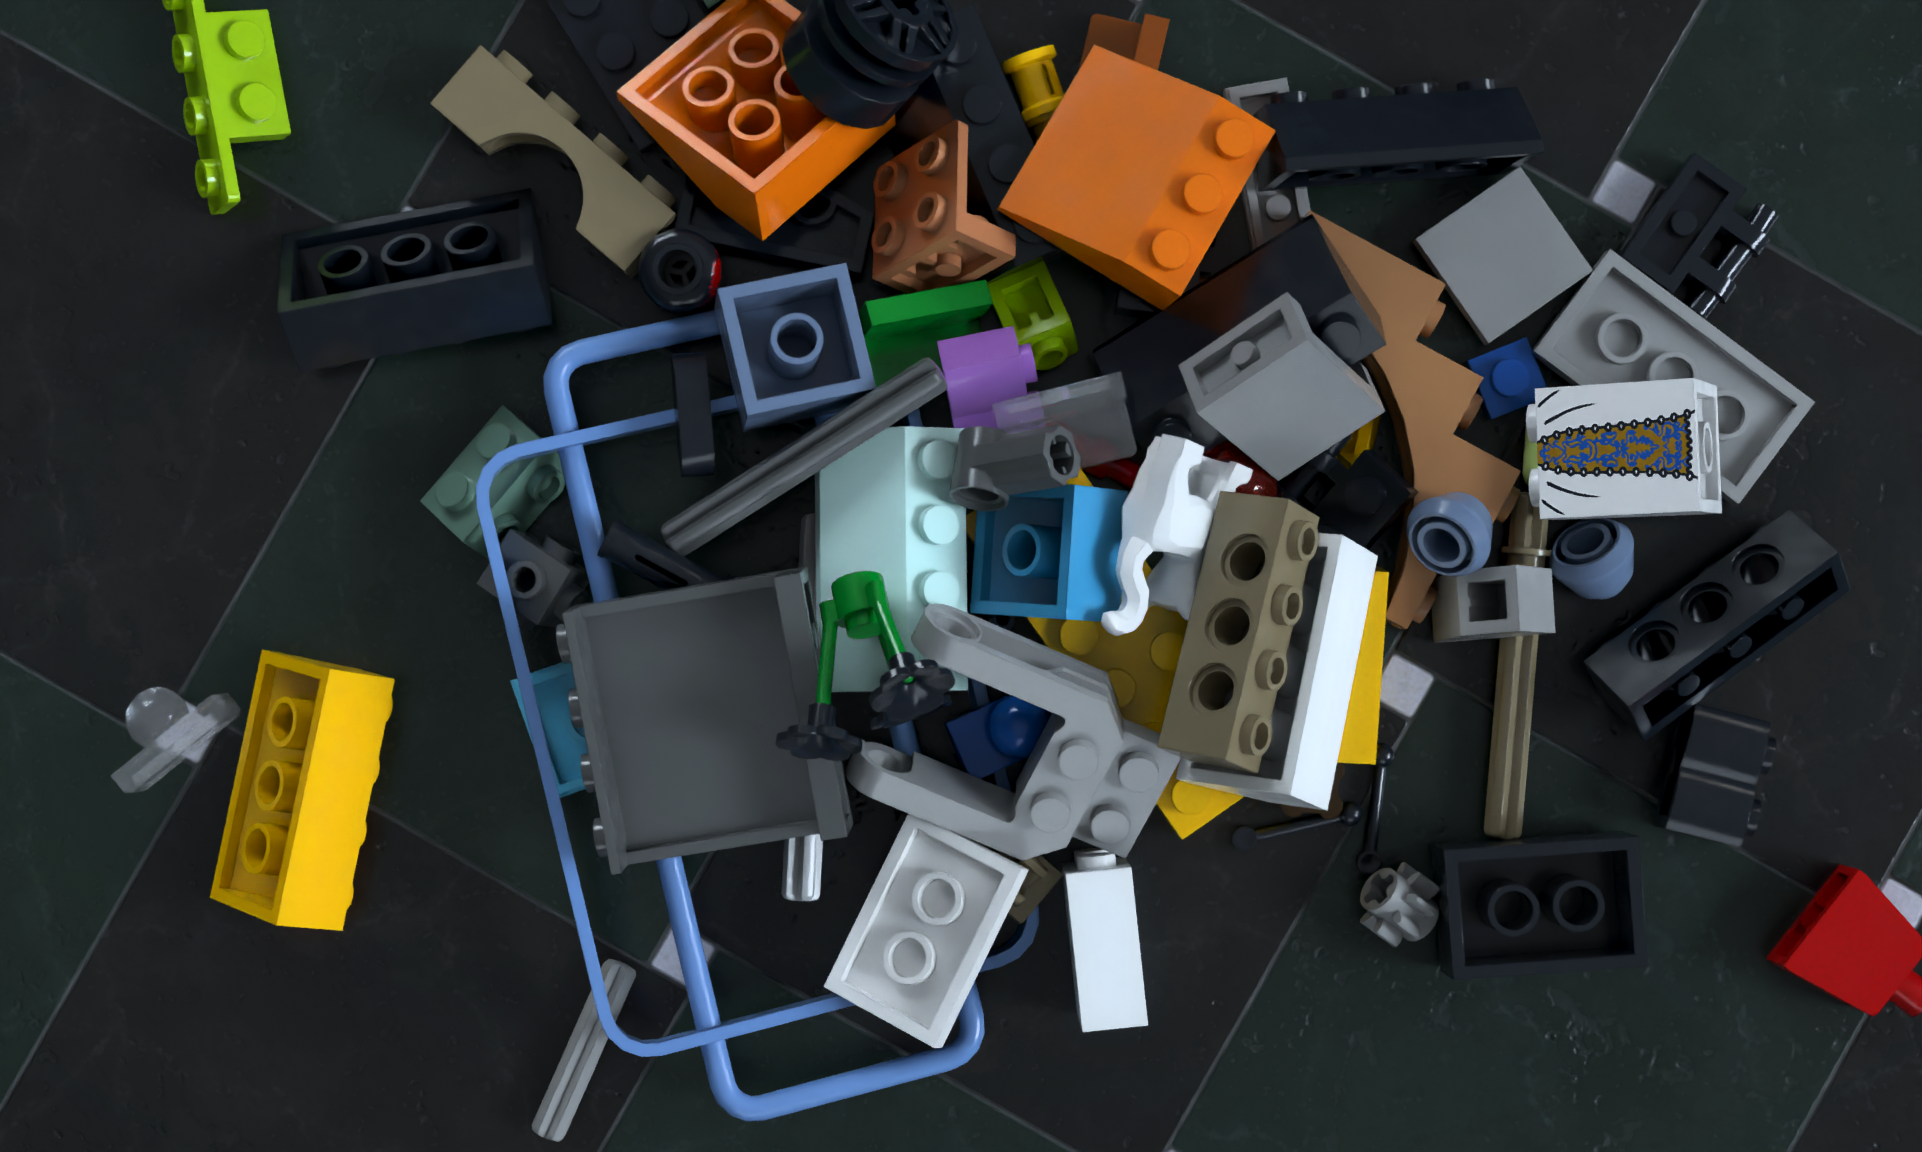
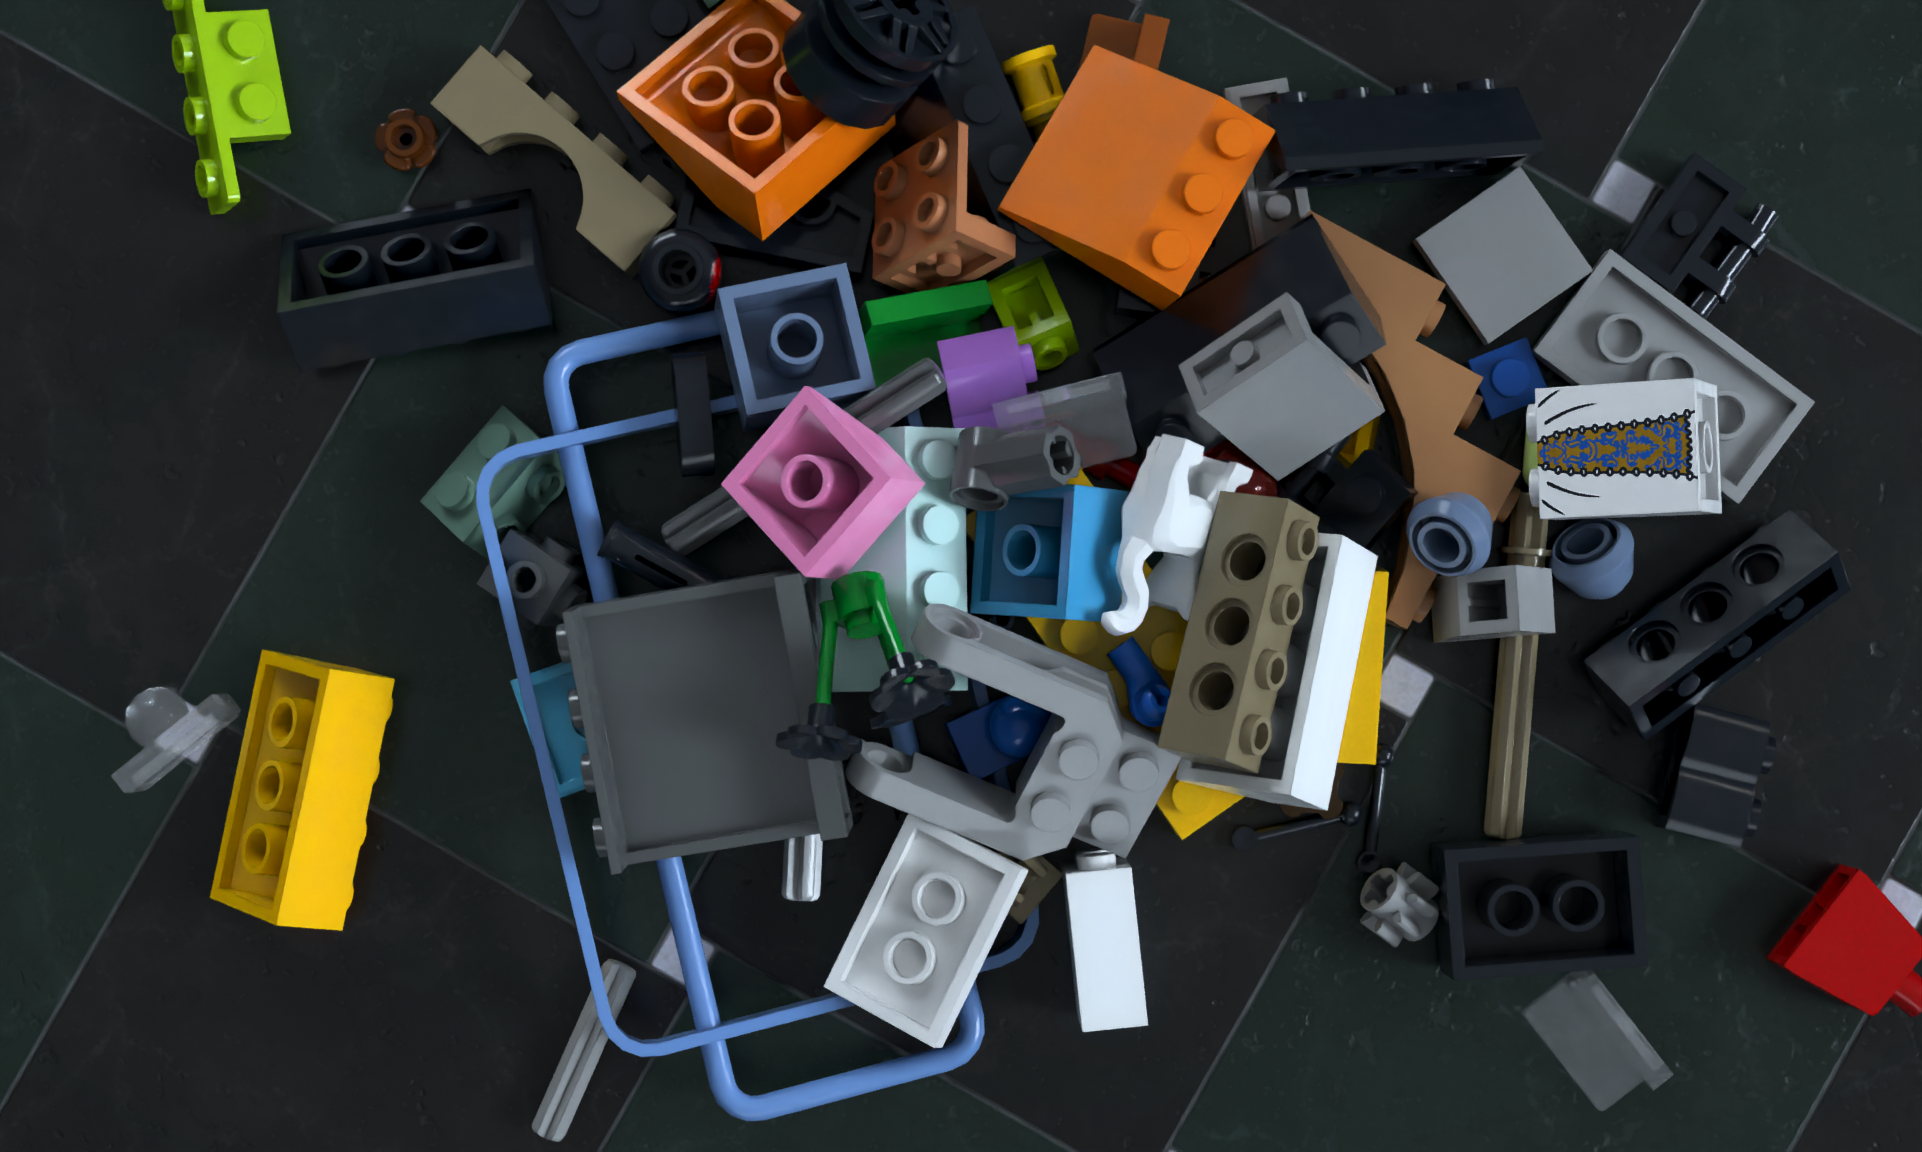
none -> reddish brown plate [375,108,438,171]
none -> bright pink slope [721,386,926,579]
none -> blue arm [1106,636,1171,727]
none -> clear panel [1523,971,1674,1111]

